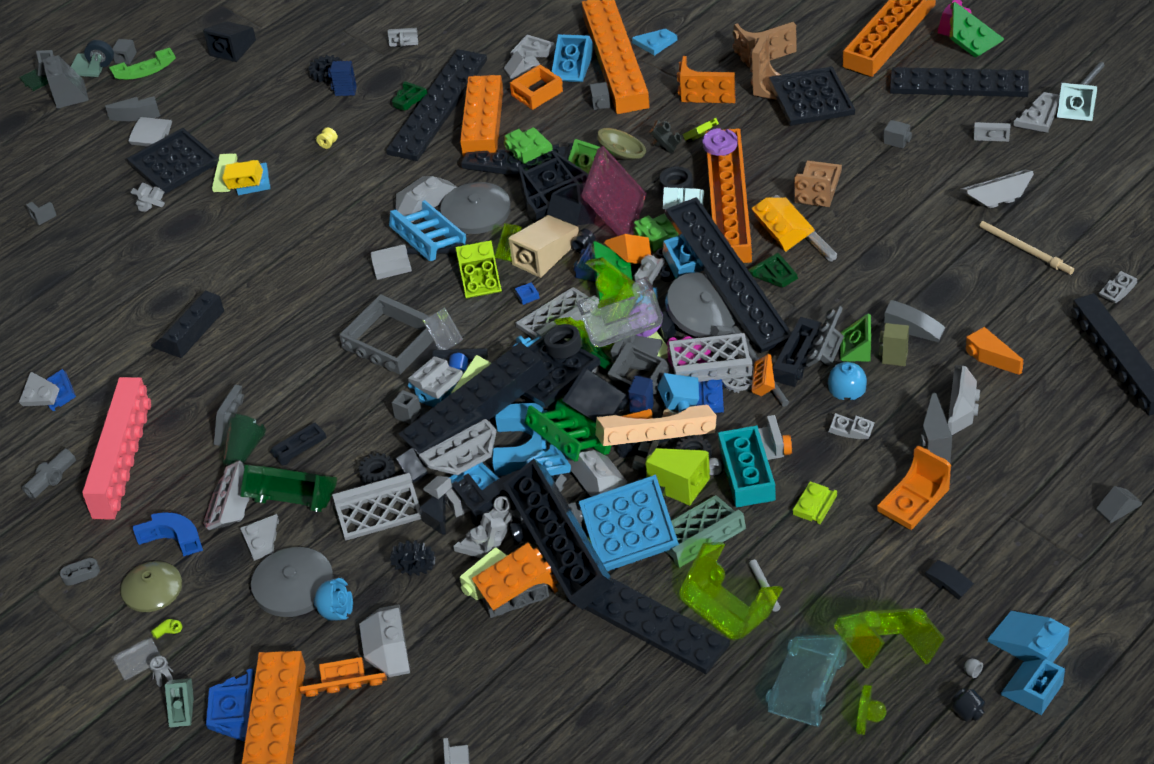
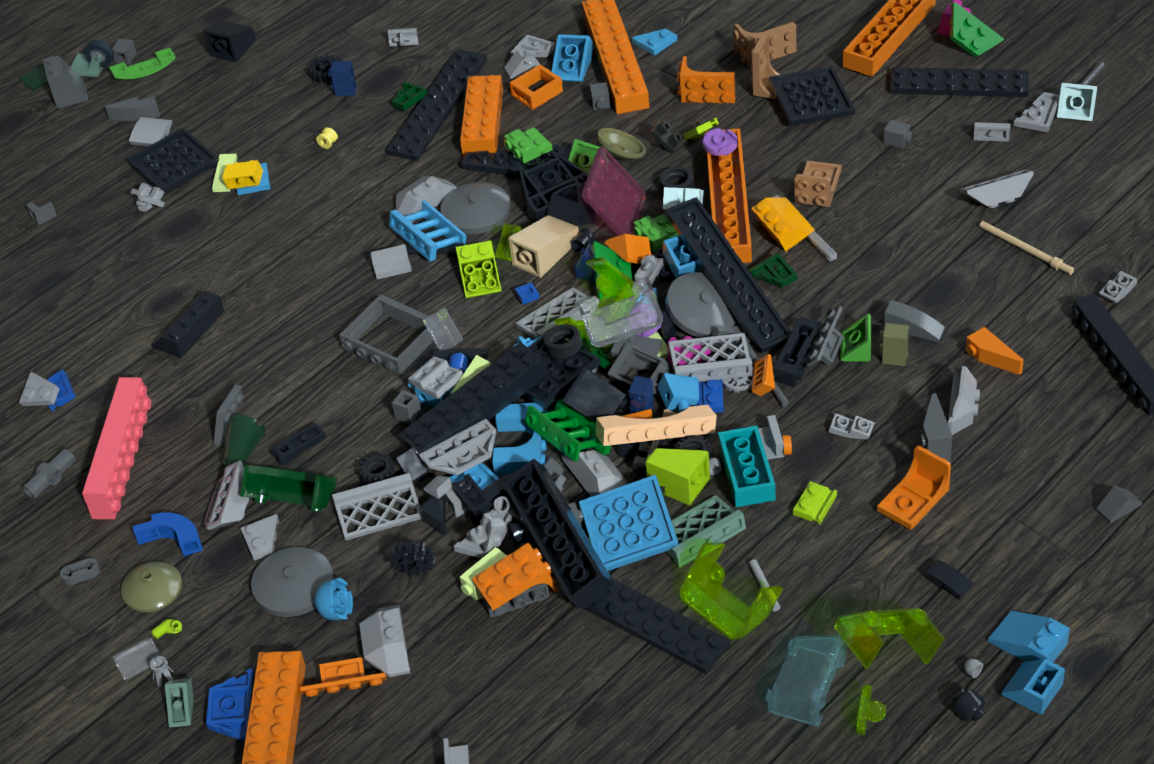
dark grey brick [35,50,54,76] -> none
dark azure wing [526,444,571,476] -> none
dark azure cylinder [828,362,867,400] -> none

